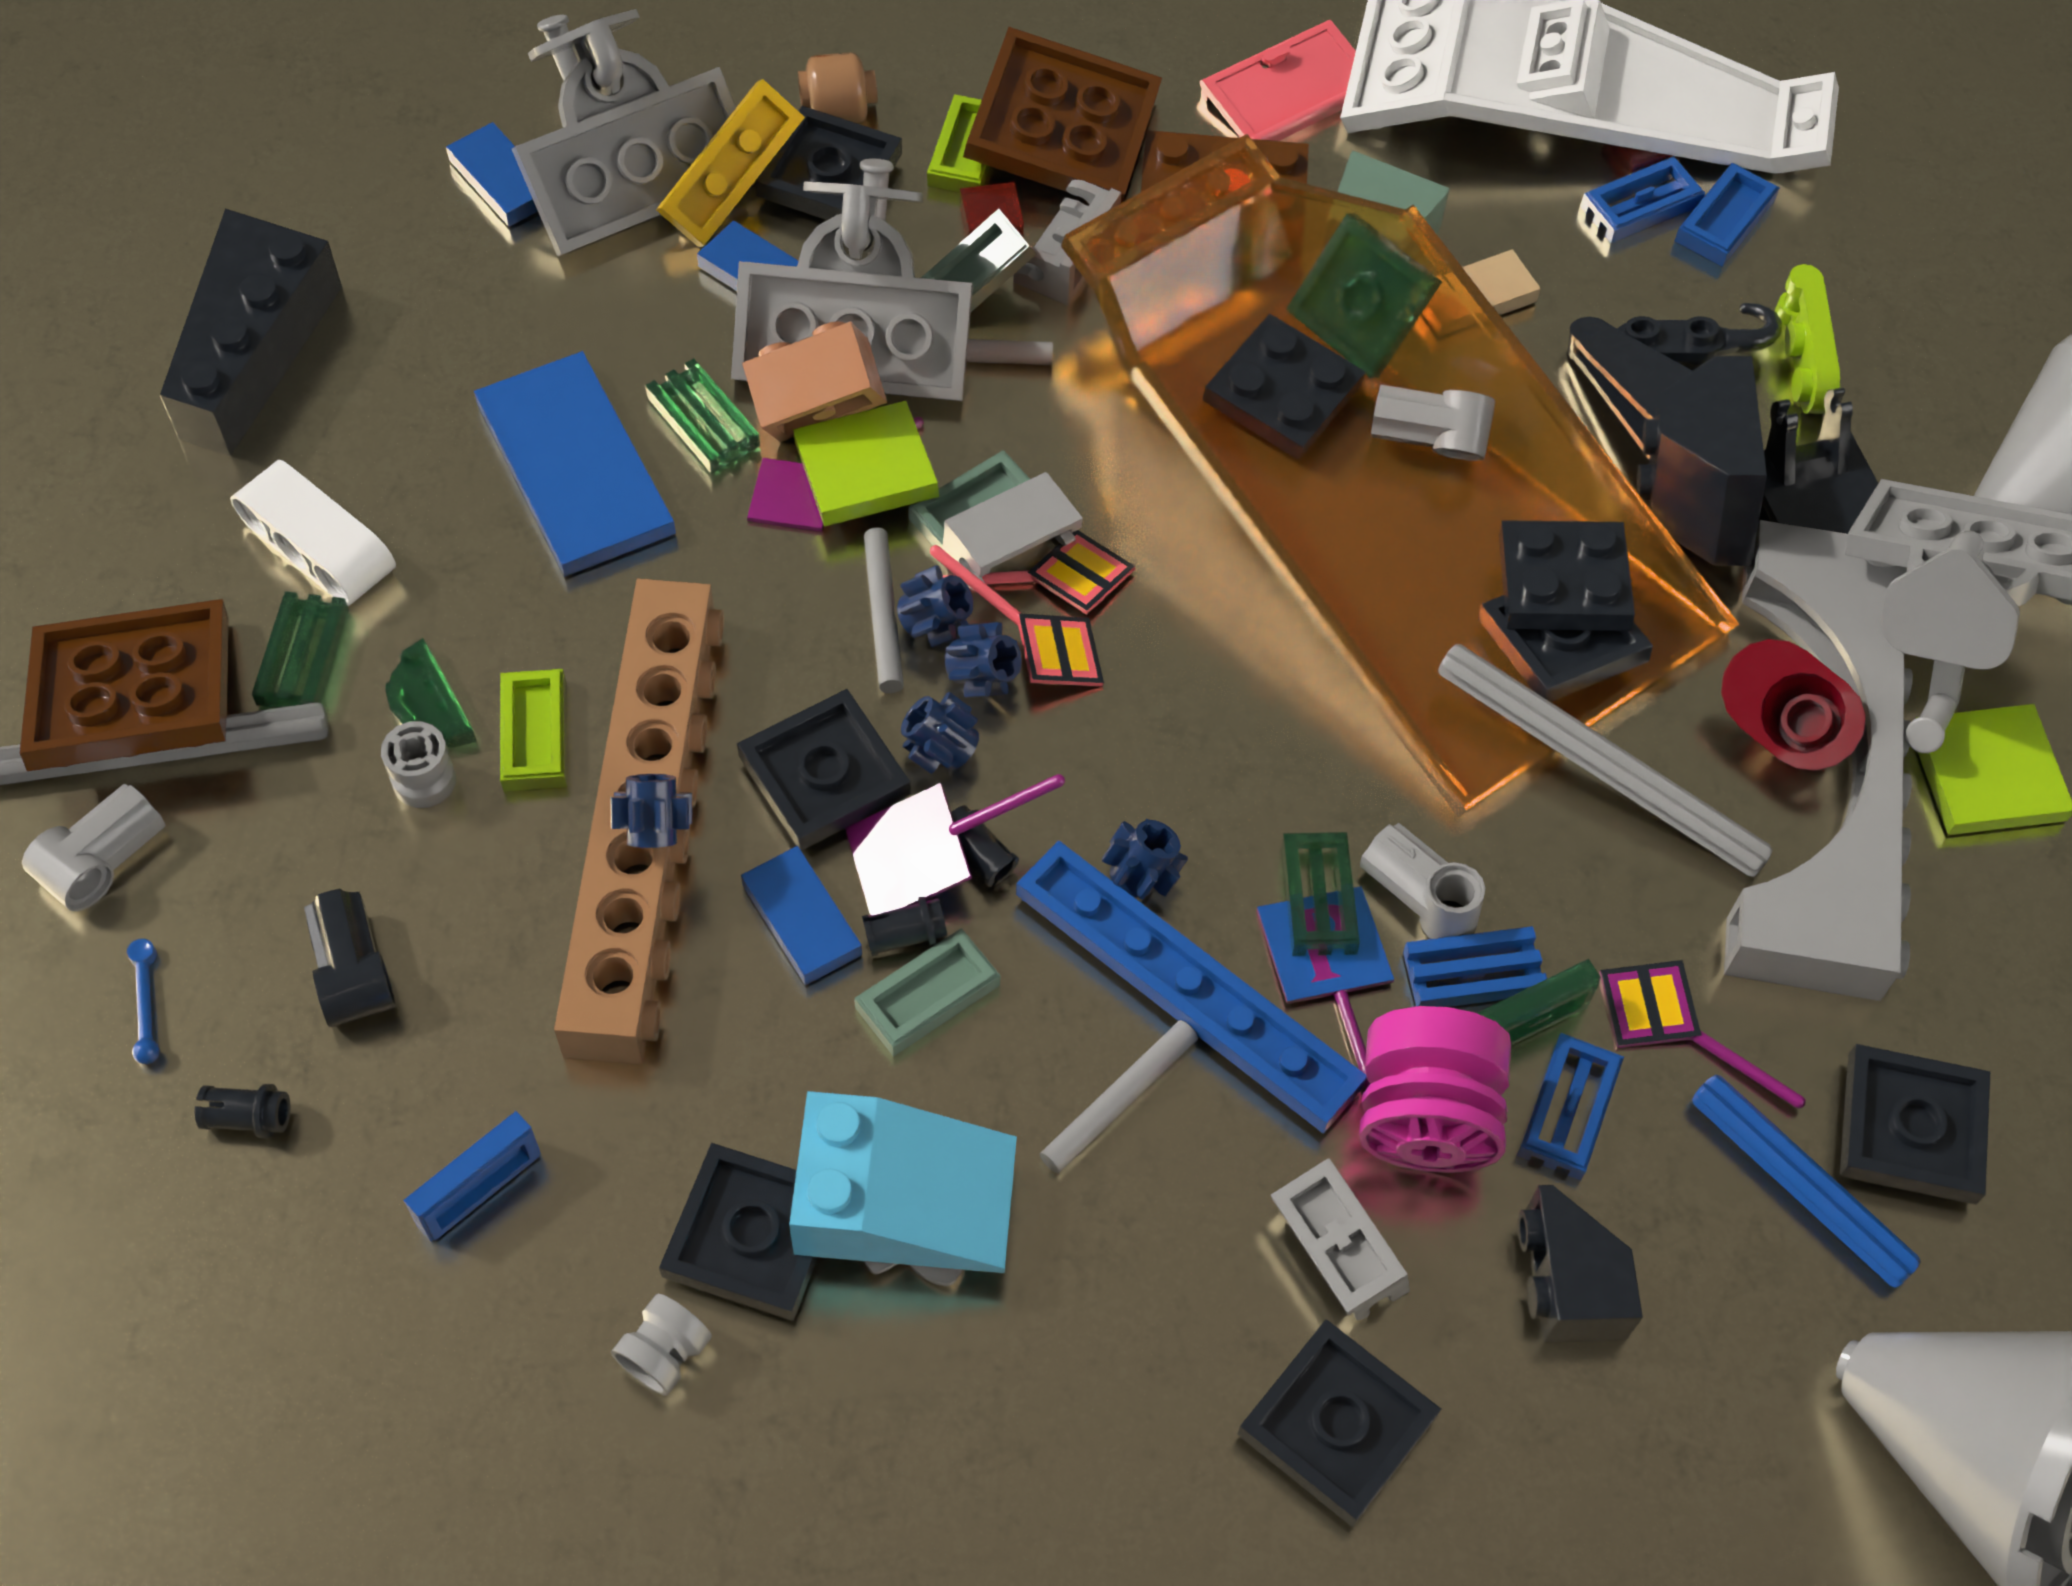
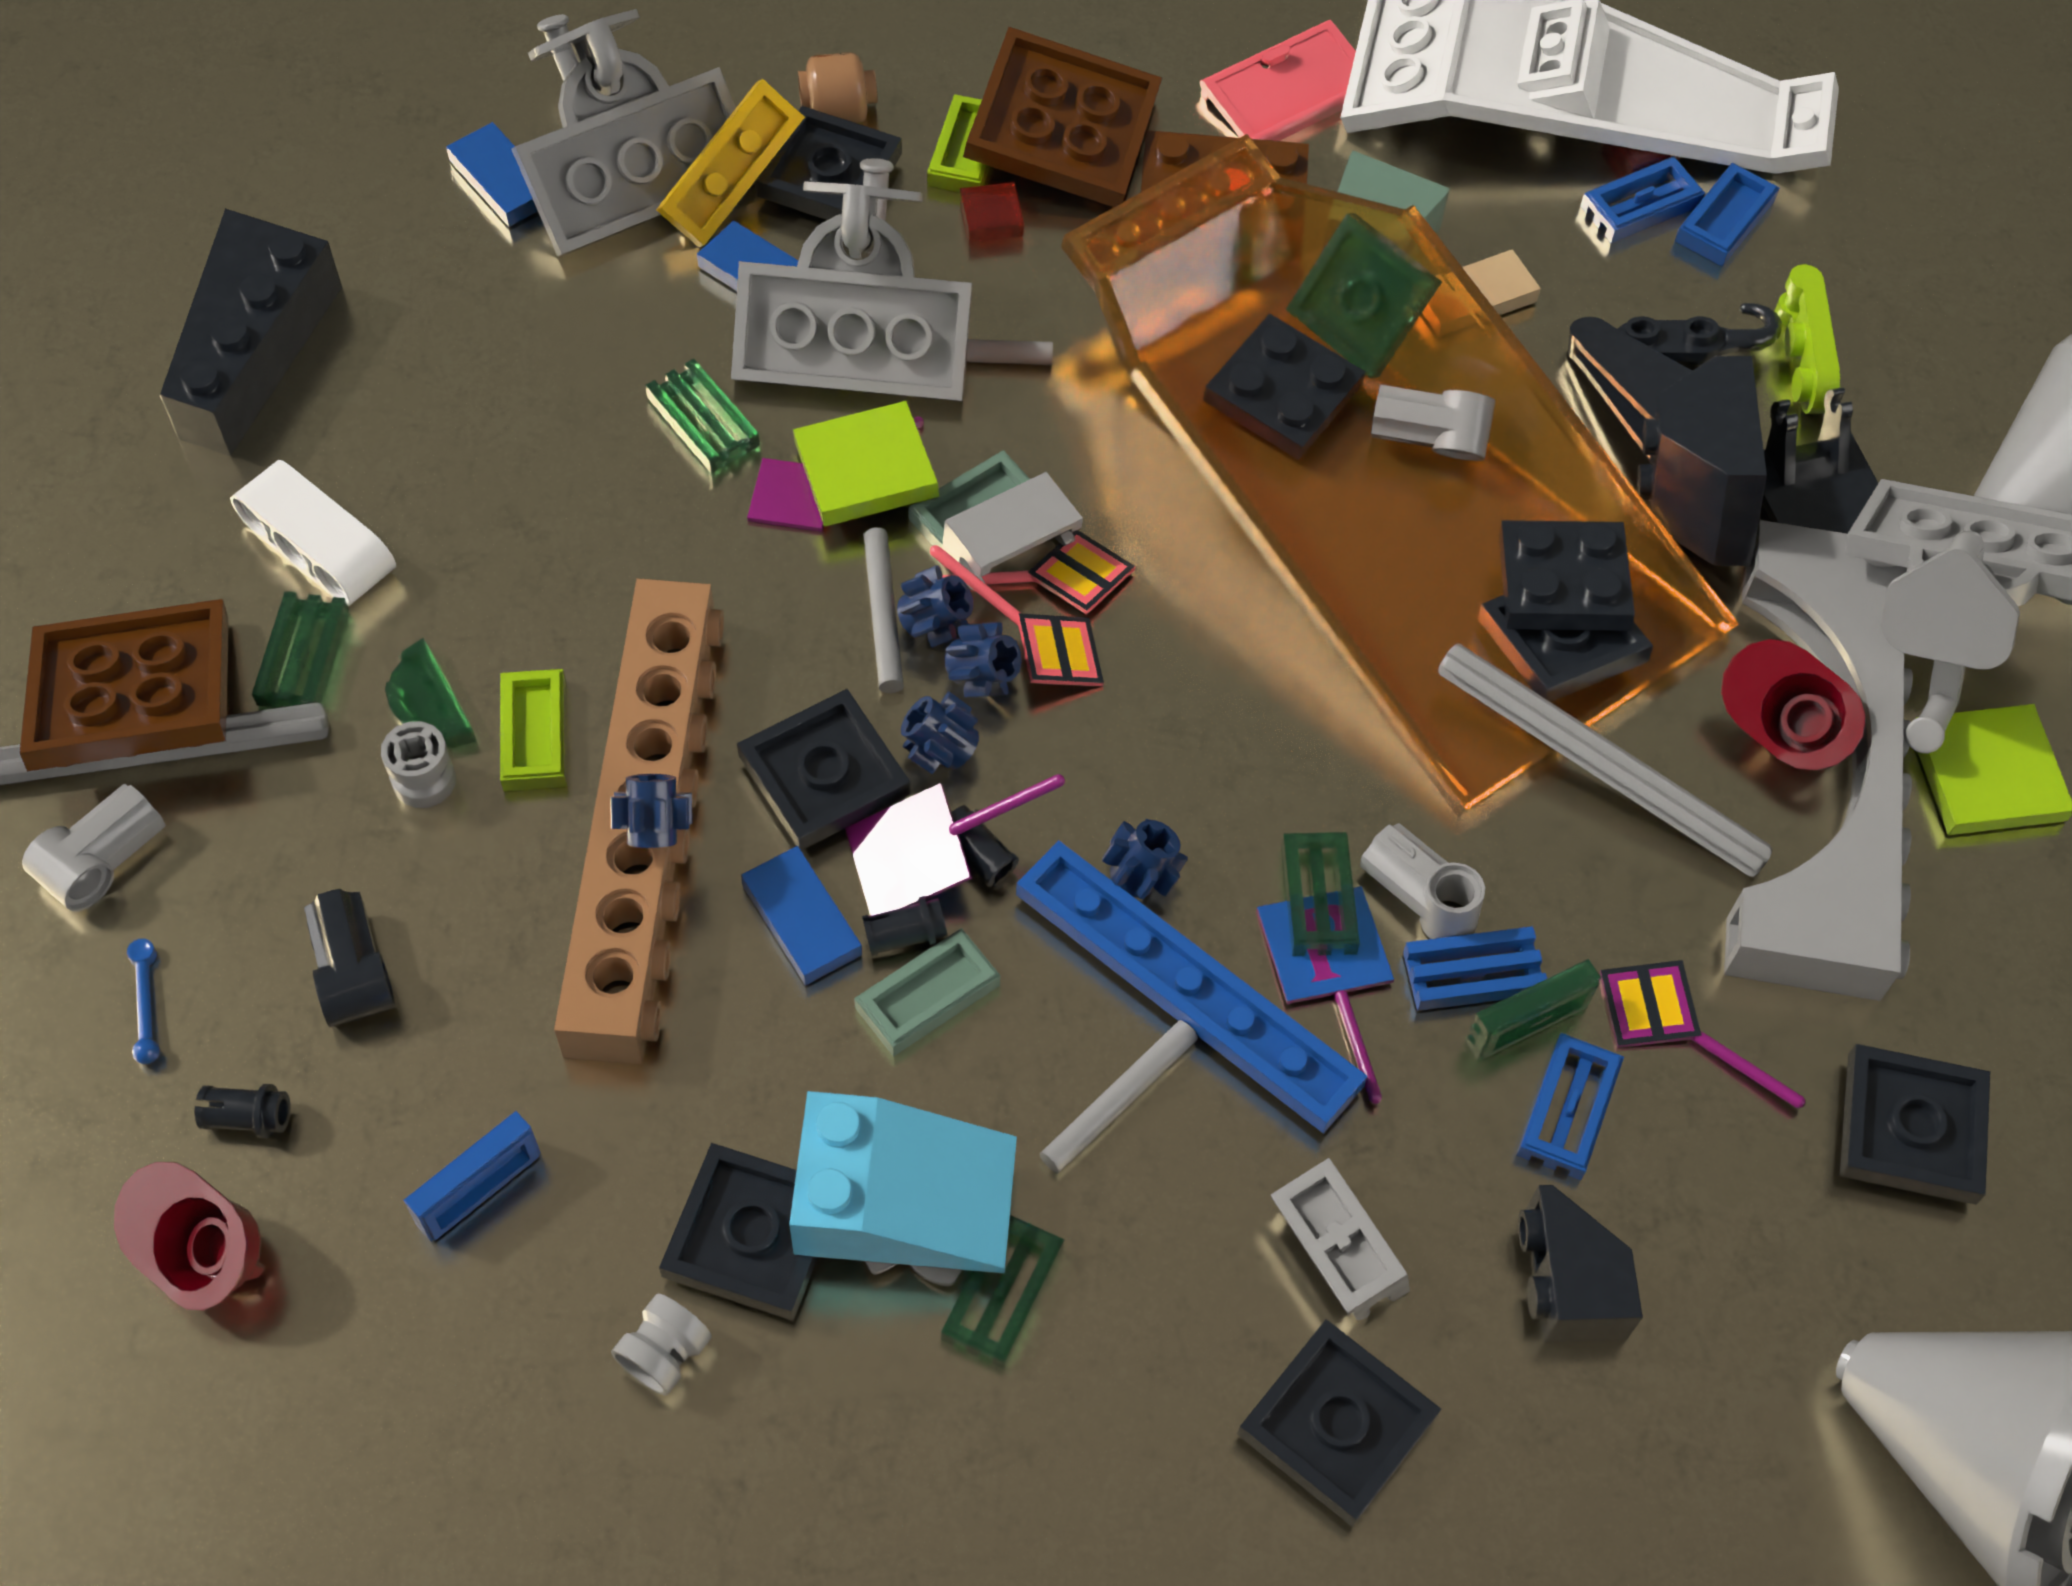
blue tile [474,351,676,577] -> none
nougat brick [742,321,887,442] -> none
sand green tile [921,209,1037,312] -> none
light grey hinge [1013,180,1121,305] -> none
dark pink wheel [1359,1006,1511,1173] -> none
blue axle [1692,1075,1921,1288] -> none
none -> piece [114,1162,265,1311]
none -> clear green tile [941,1215,1065,1370]

